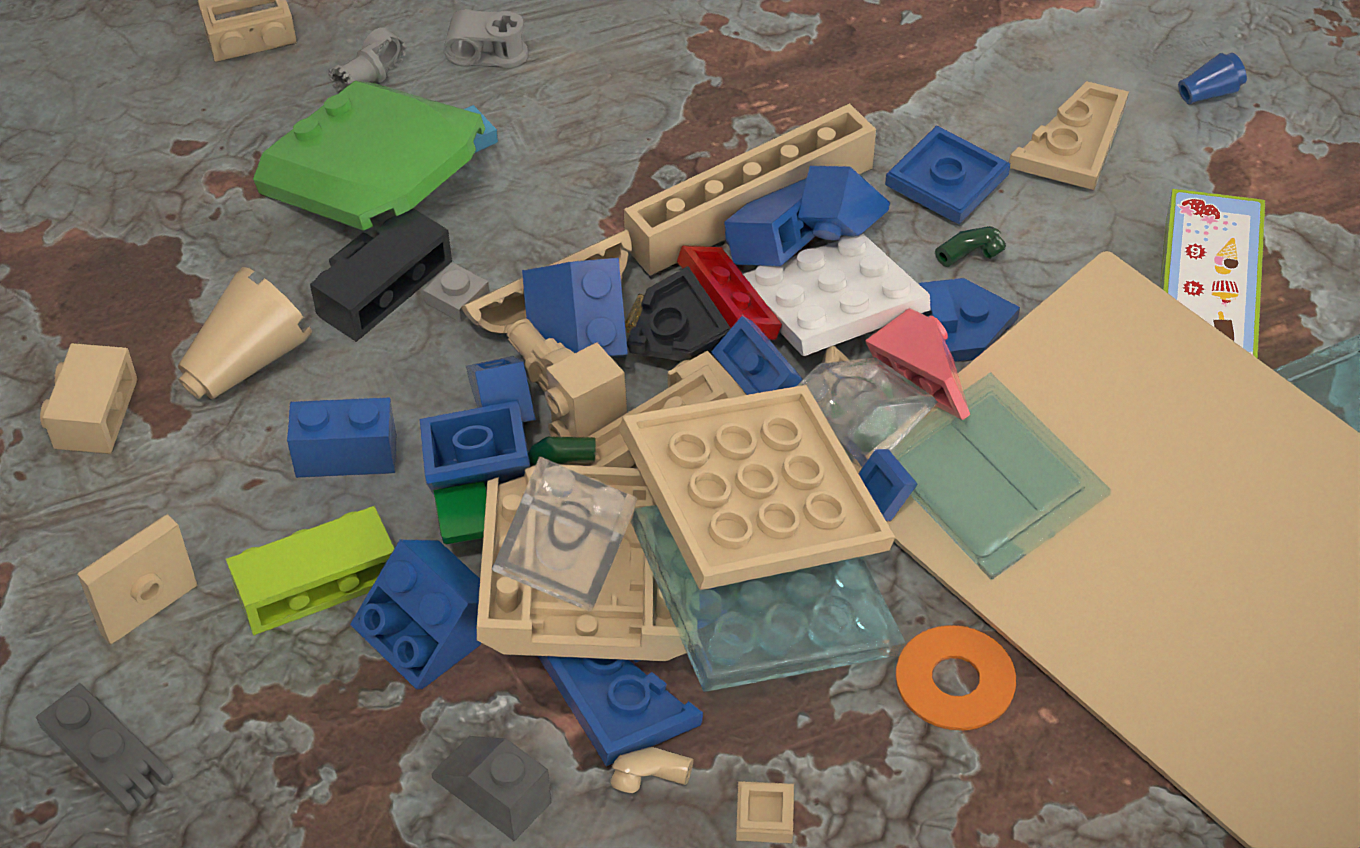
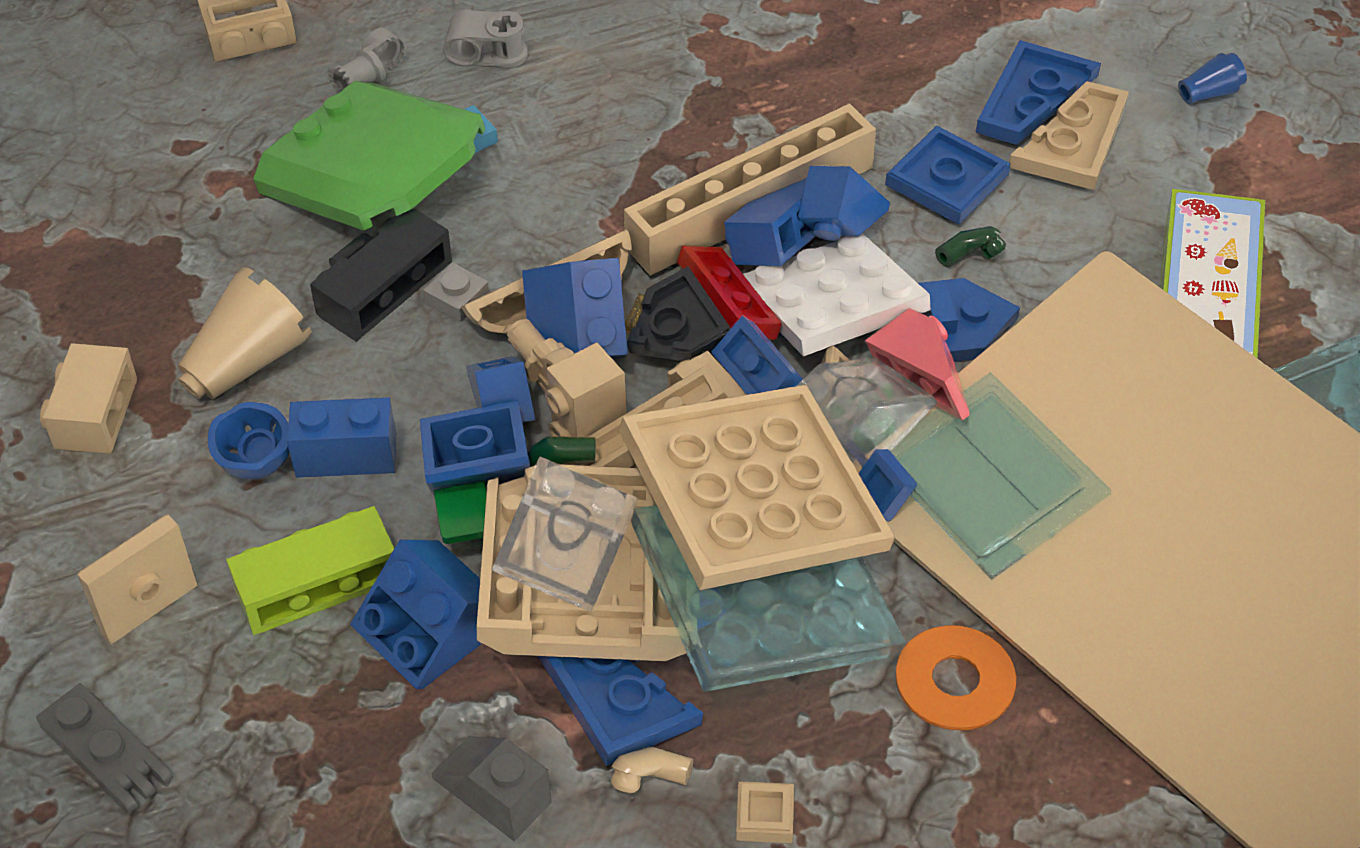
none -> blue helmet [208,402,290,479]
none -> blue wing [976,40,1101,145]

